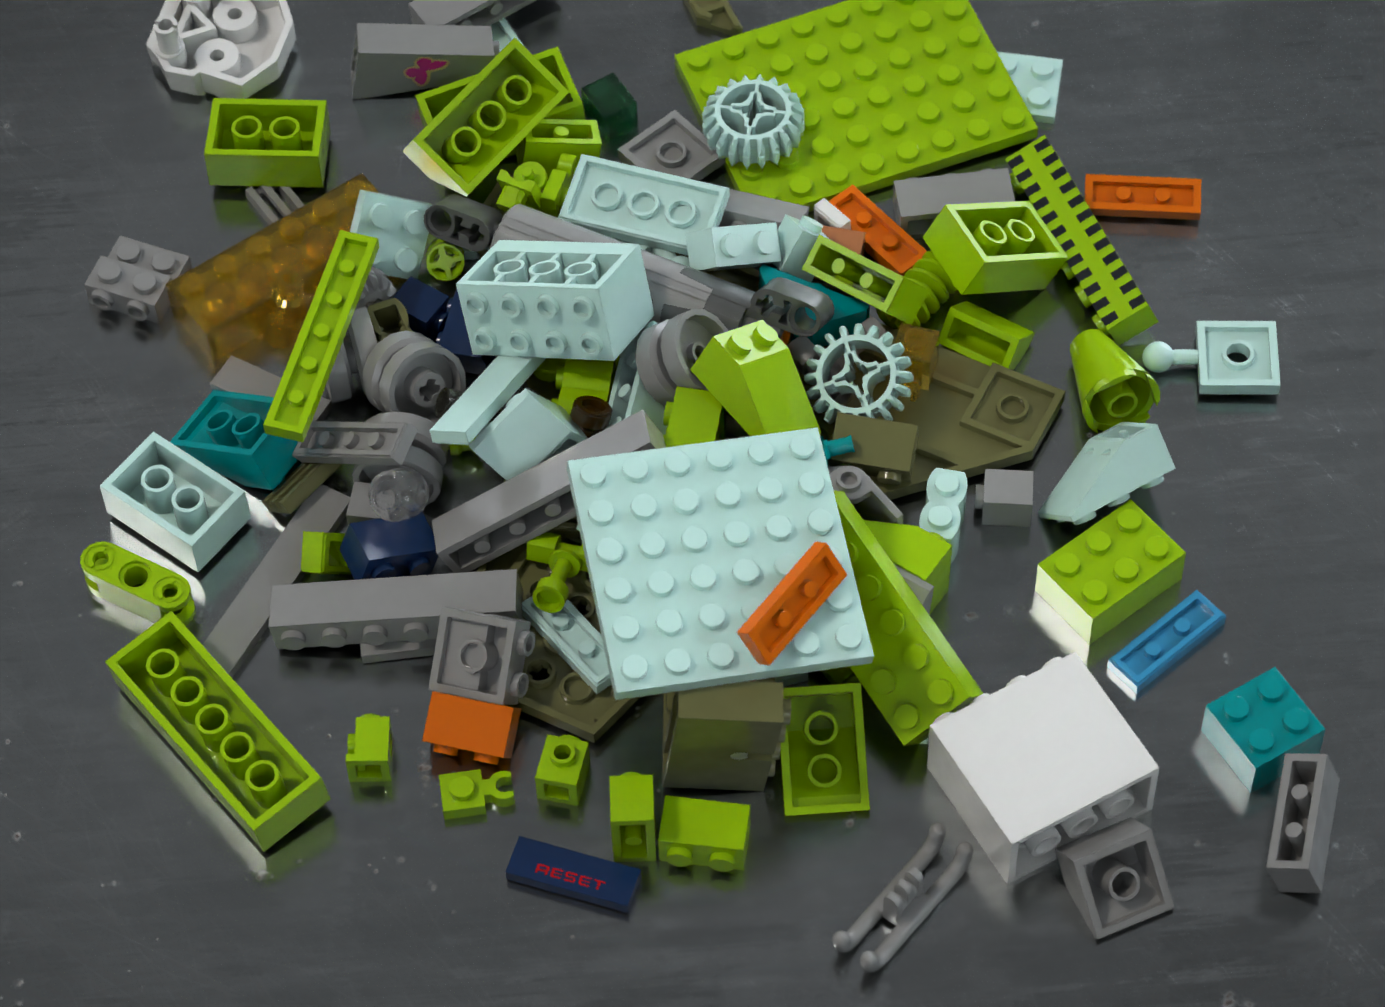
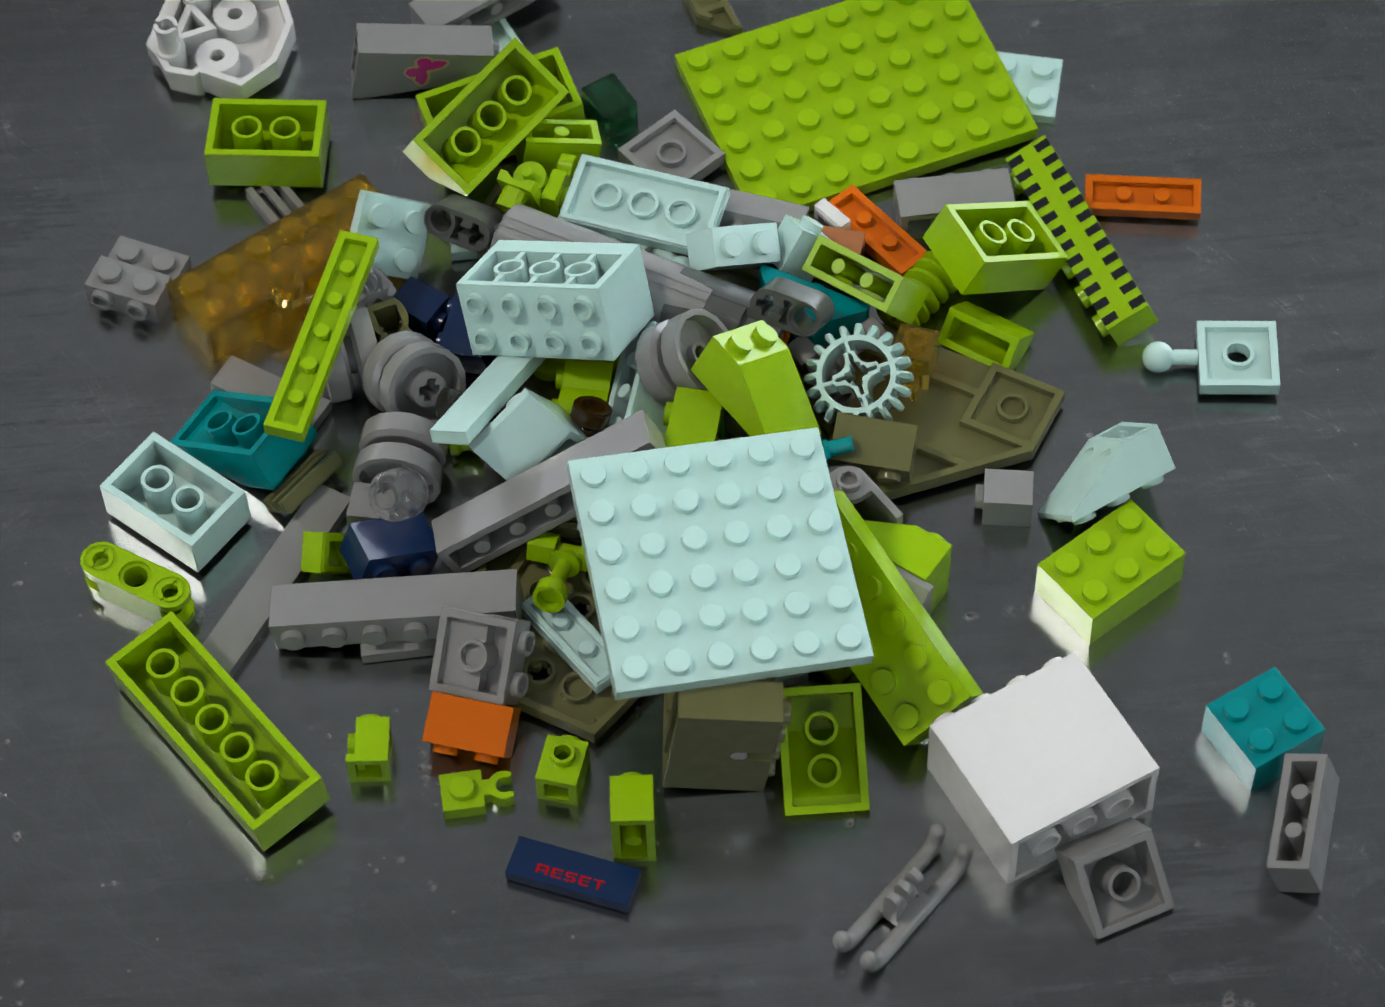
light grey tile [292,421,418,466] -> none
lime wheel [426,238,465,281] -> none
lime brick [658,795,751,872] -> none
light aqua gear [702,74,805,169] -> none
orange plate [737,542,847,666] -> none
light aqua brick [919,468,968,563] -> none
lime cone [1070,329,1160,433] -> none
dark azure tile [1107,590,1226,694] -> none

